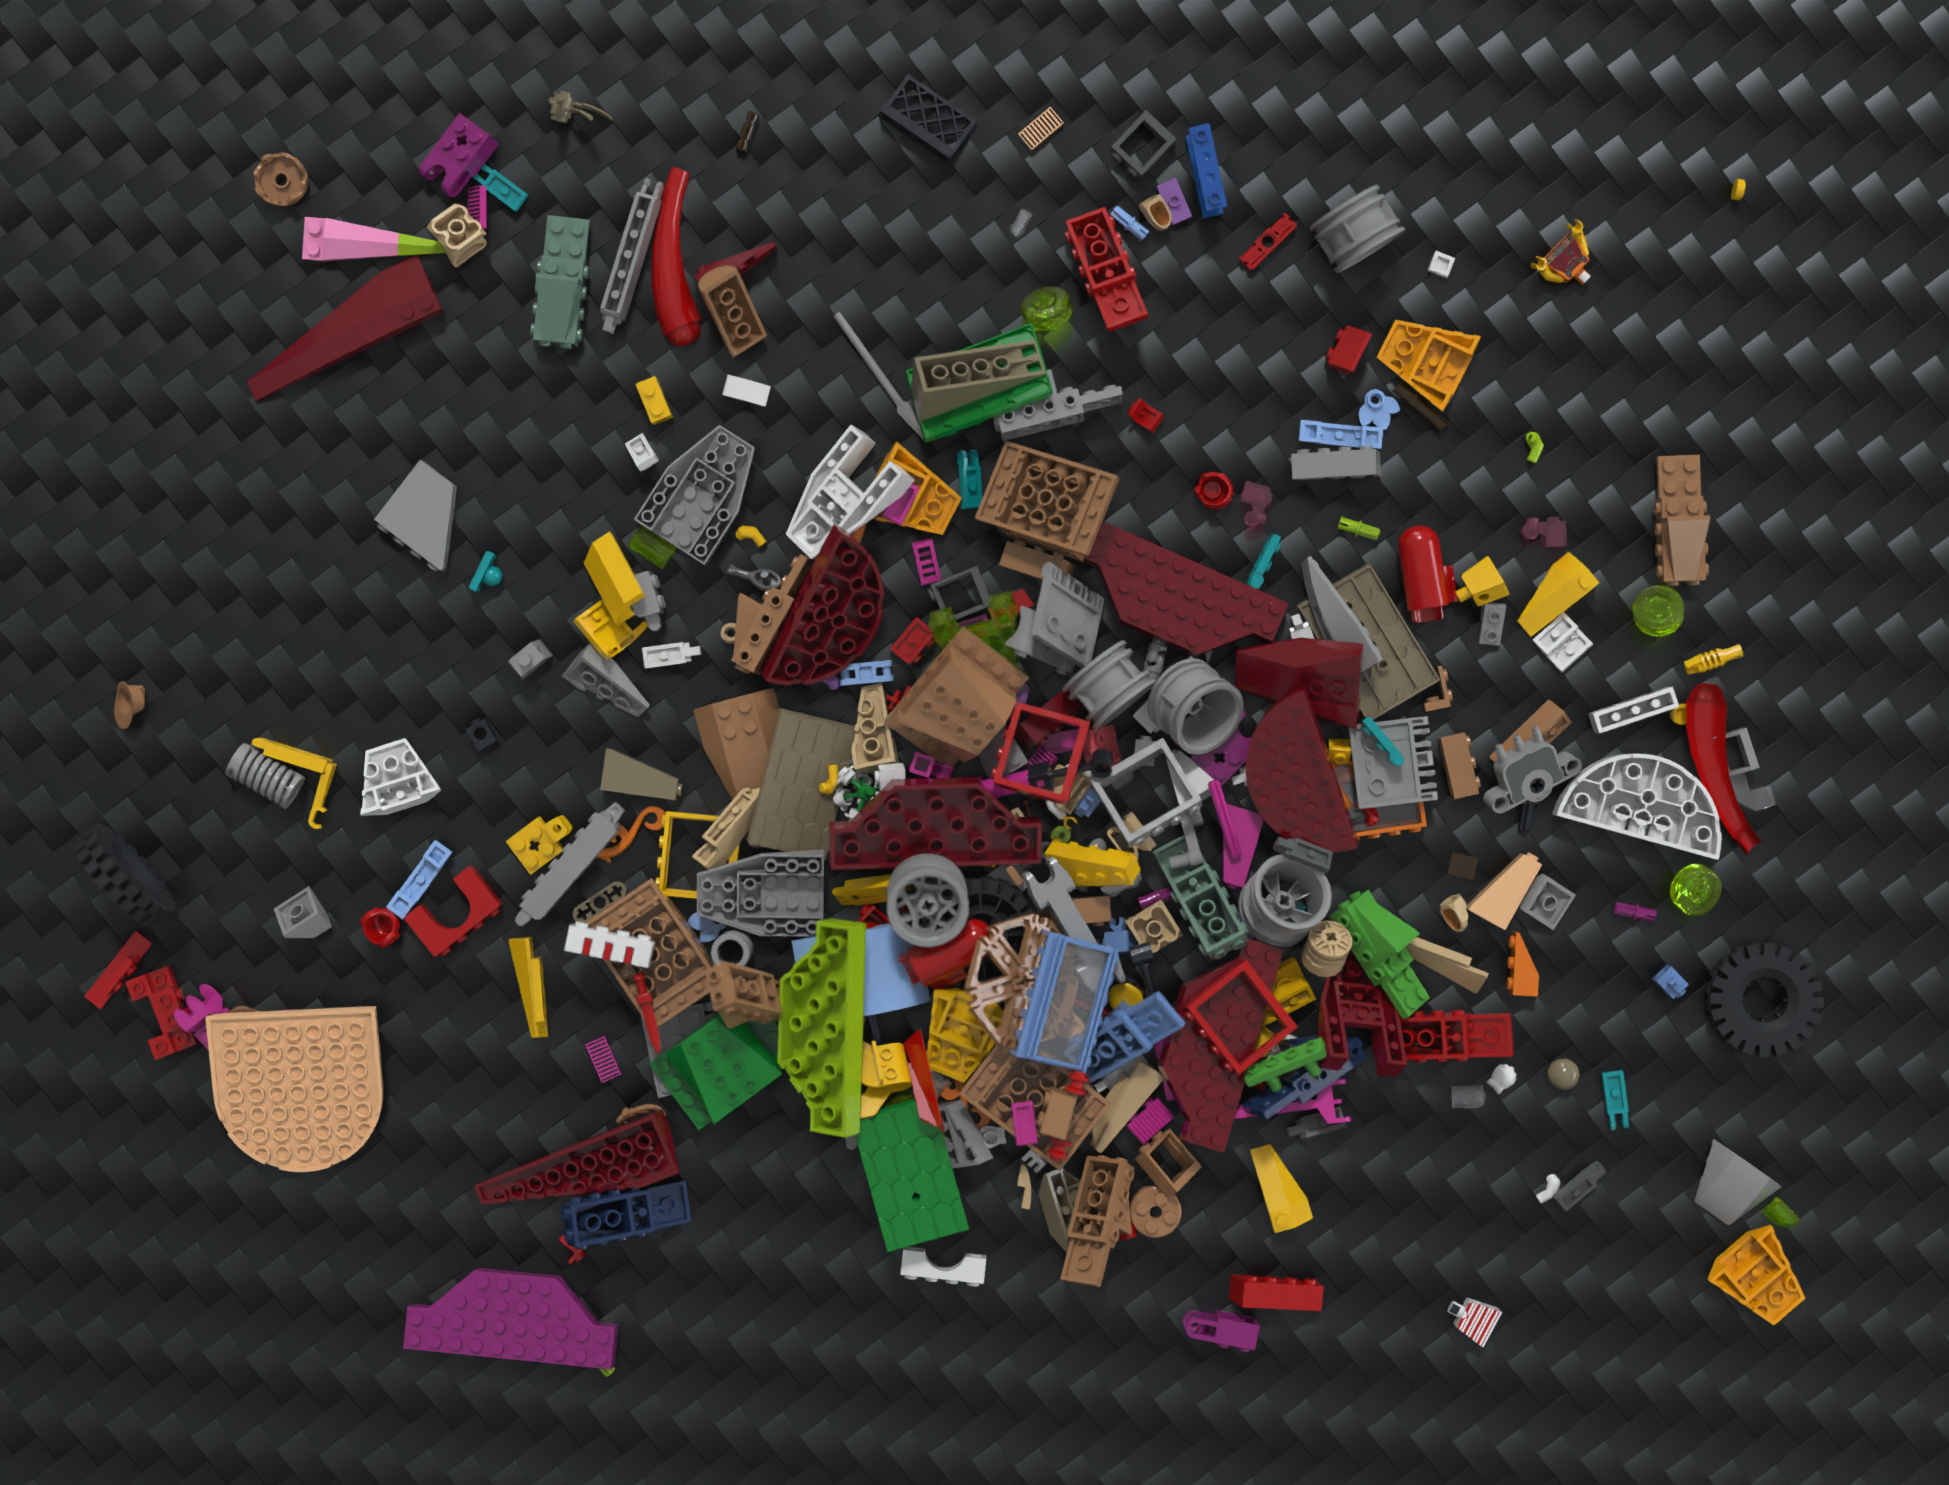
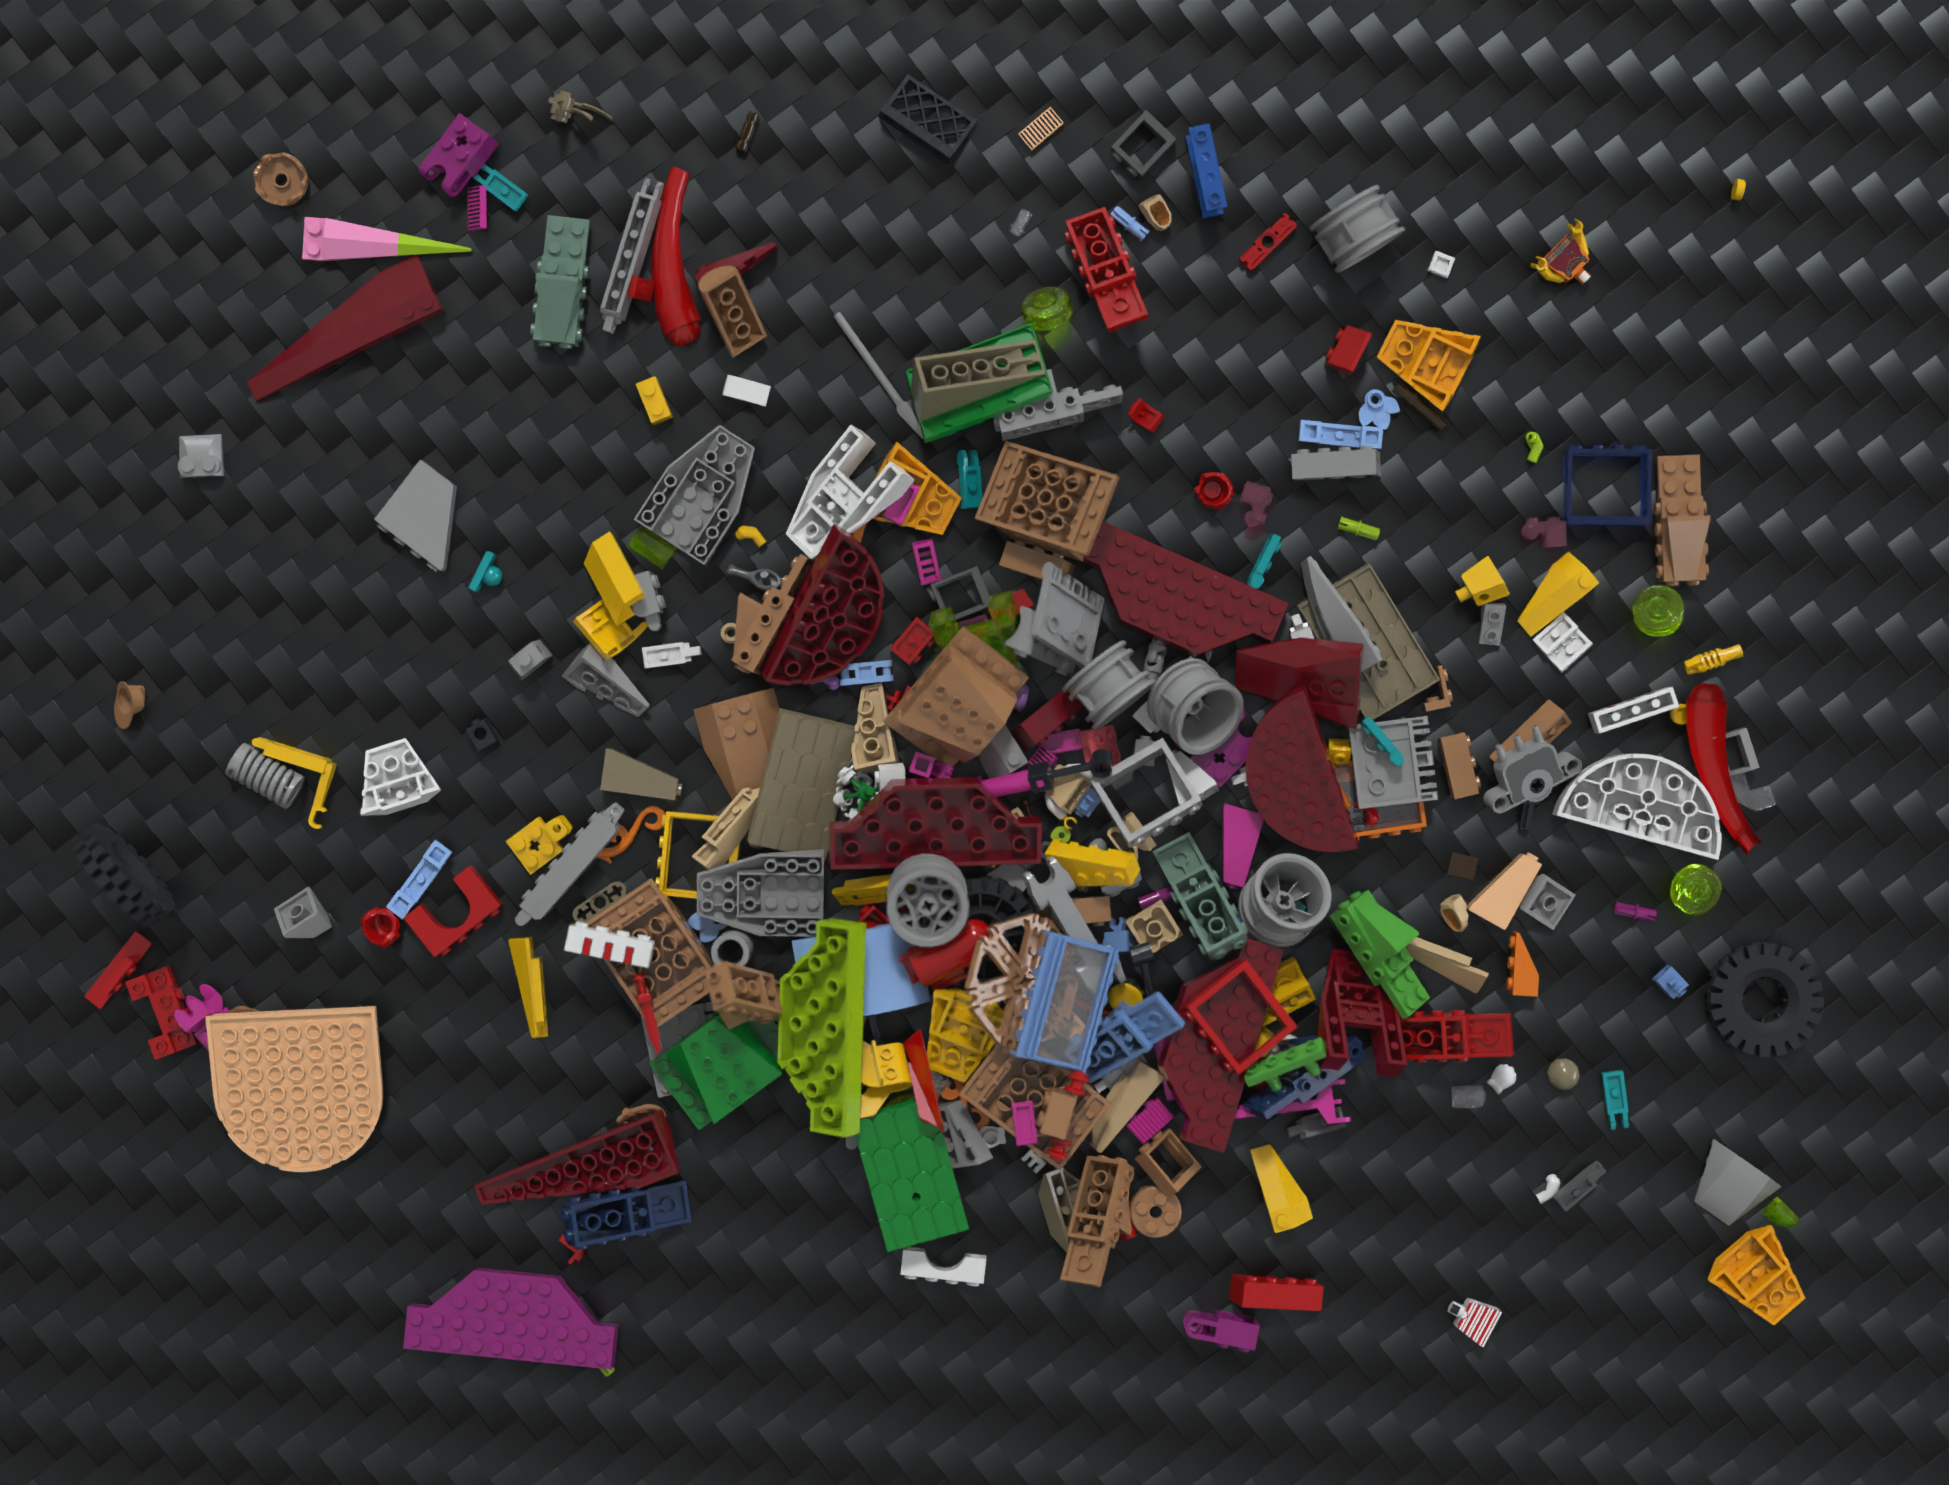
tan piece [427,204,487,267] -> none
tile [585,1036,622,1083] -> none
white slope [625,433,659,472] -> none
yellow arm [819,765,839,795] -> none
red window [991,702,1090,806] -> none
medium nougat tile [1005,864,1024,886] -> none
tan slope [1017,1162,1031,1210] -> none
medium lavender plate [1156,178,1192,226] -> none
light grey beam [1169,809,1204,870] -> none
dark pink axle [1208,780,1242,858] -> none
dark grey hinge [1273,837,1333,873] -> none
tan wheel [1301,920,1352,977] -> none
red piece [1398,525,1458,623] -> none
none -> light grey slope [178,434,224,478]
none -> red bracket [628,276,655,302]
none -> clear blue window [1563,445,1652,526]

